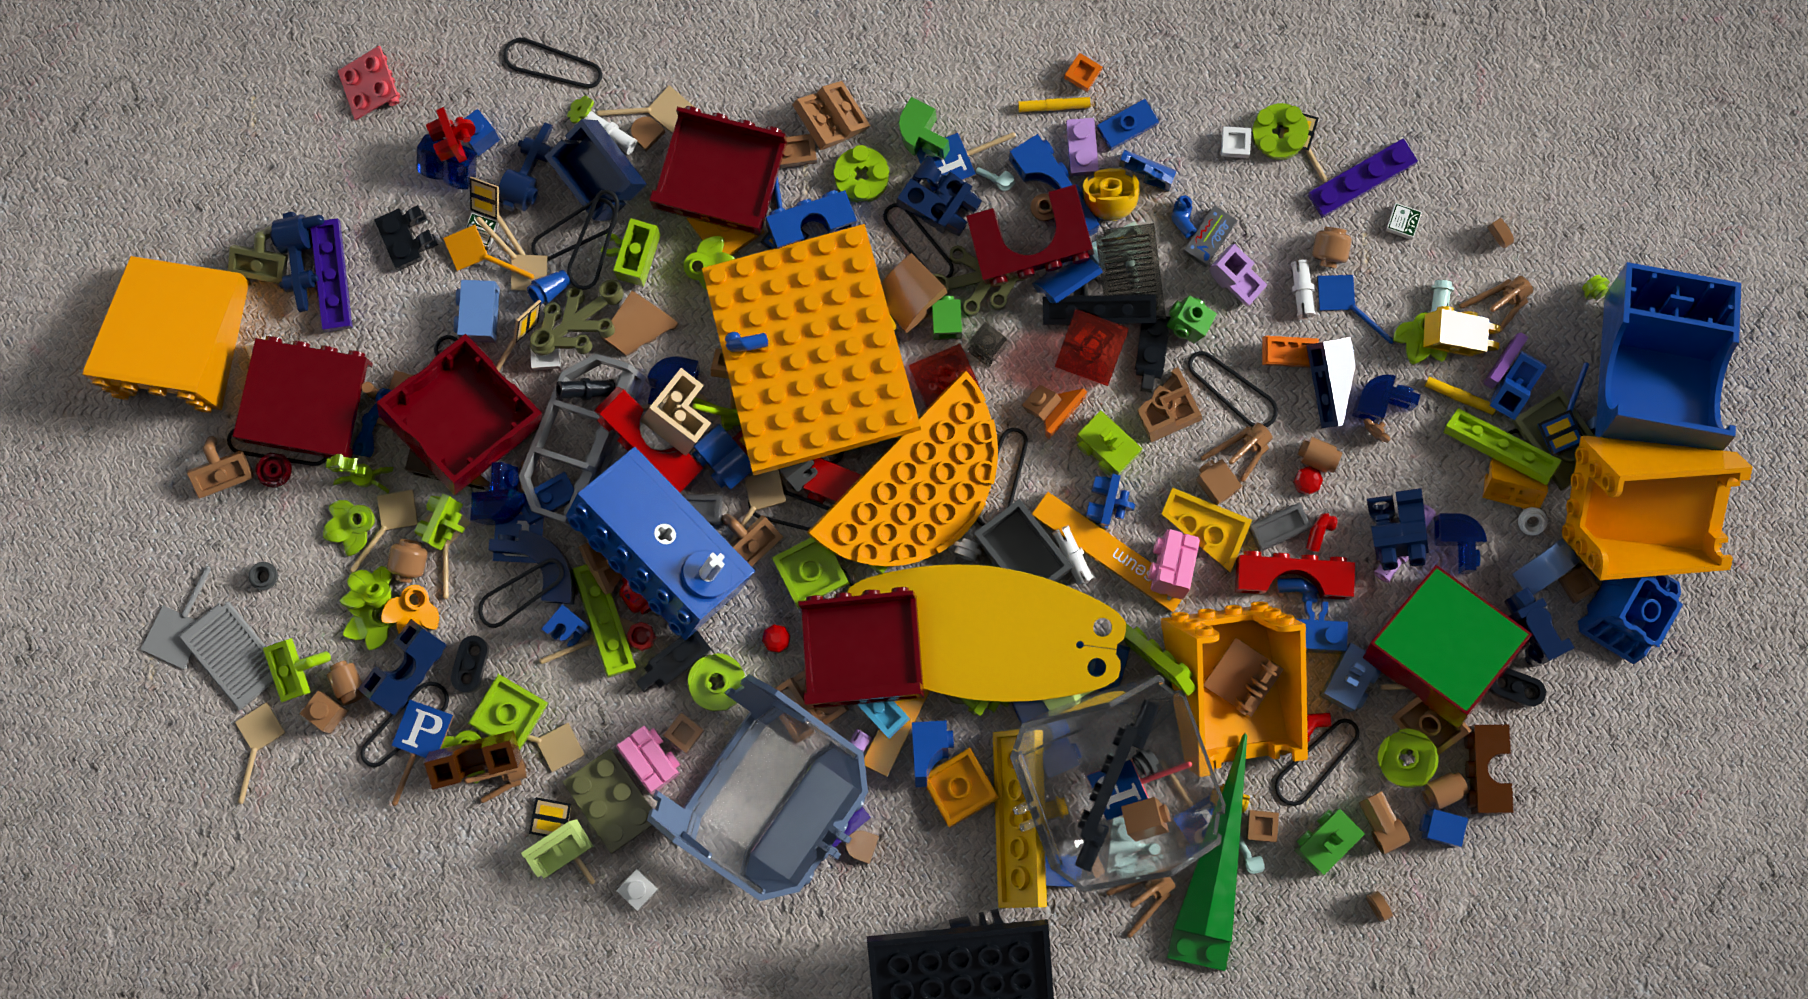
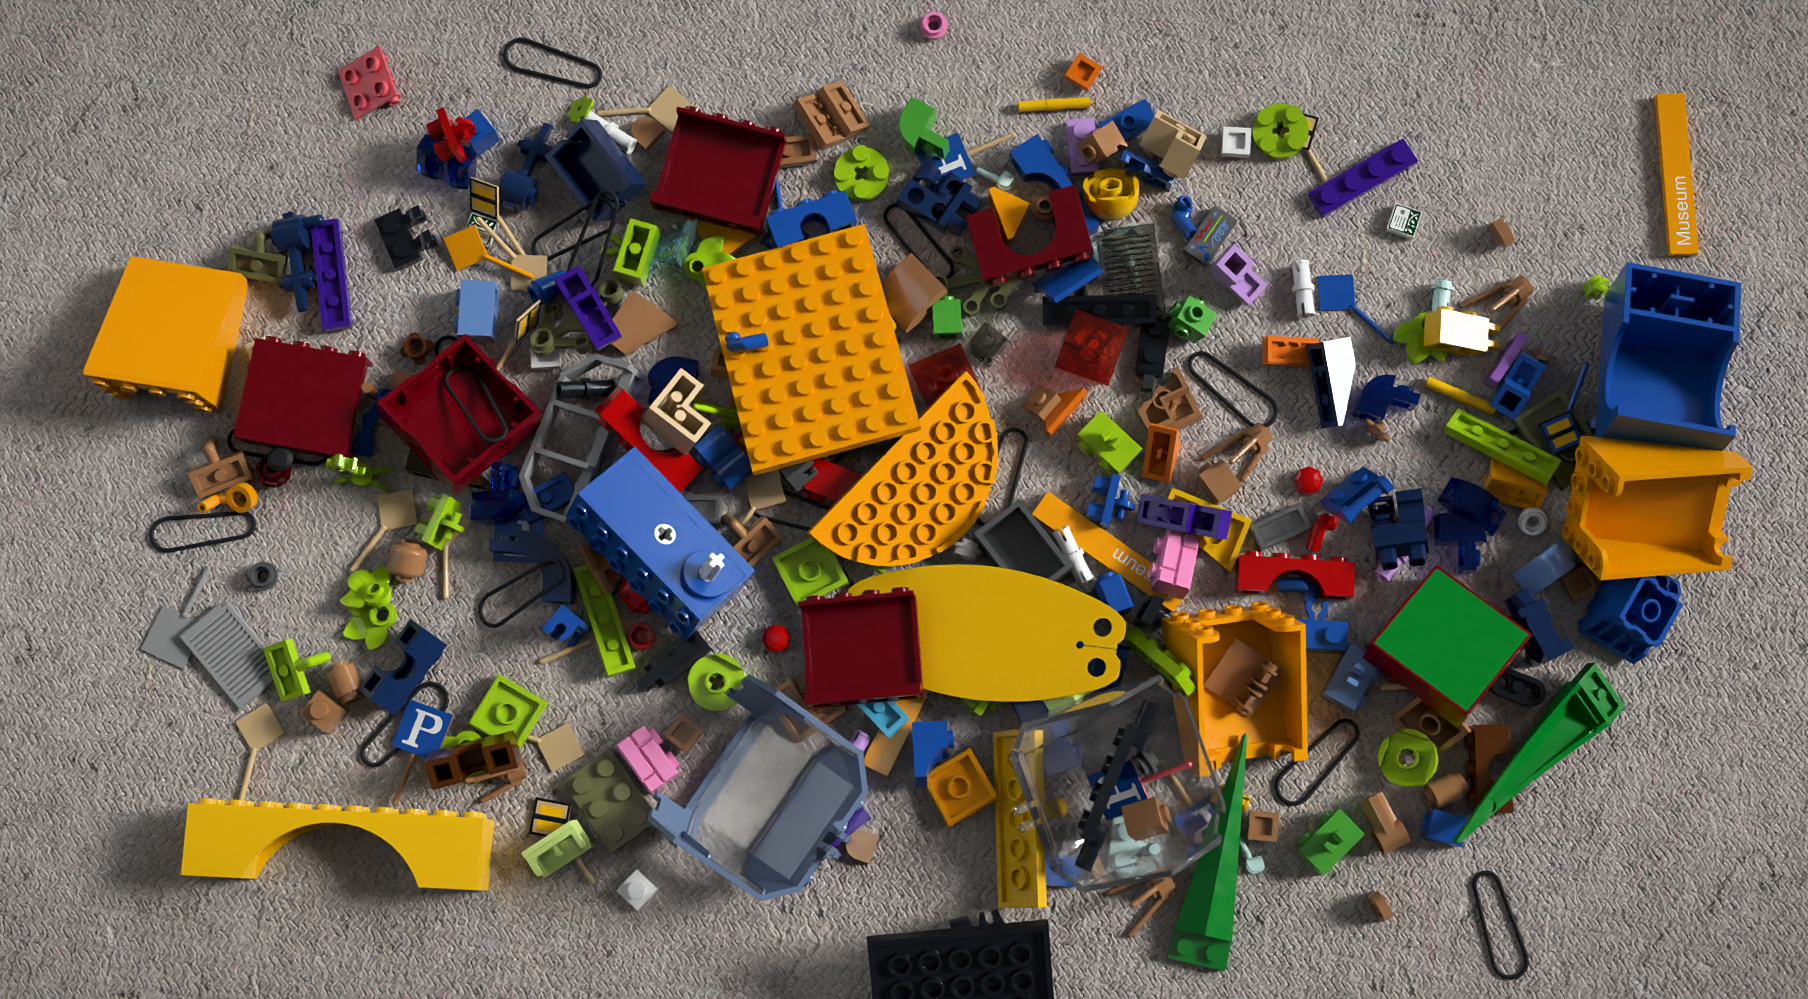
lime plate [323,500,375,556] -> none
light orange plate [381,585,439,634] -> none
black plate [451,635,489,693] -> none
medium nougat brick [1297,436,1342,473] -> none
red arm [1307,713,1331,742] -> none
medium nougat head [1312,226,1352,268] -> none
none -> black piece [149,511,256,553]
none -> yellow arch [181,798,494,891]
none -> light orange plate [197,482,258,513]
none -> black piece [267,446,293,472]
none -> reddish brown plate [400,332,434,365]
none -> black piece [444,365,508,443]
none -> dark purple slope [554,266,622,351]
none -> clear light blue slope [654,218,699,268]
none -> bright pink plate [920,12,948,40]
none -> light orange slope [988,187,1030,247]
none -> medium nougat window [1075,120,1129,164]
none -> blue brick [1092,571,1134,621]
none -> black plate [1132,594,1167,629]
none -> dark purple slope [1136,494,1232,539]
none -> tan brick [1139,110,1207,179]
none -> orange slope [1141,423,1181,483]
none -> blue plate [1320,466,1394,524]
none -> clear blue brick [1437,477,1506,537]
none -> green plate [1452,663,1625,843]
none -> black piece [1472,870,1529,980]
none -> medium nougat plant [1528,346,1557,362]
none -> light orange tile [1654,93,1699,257]

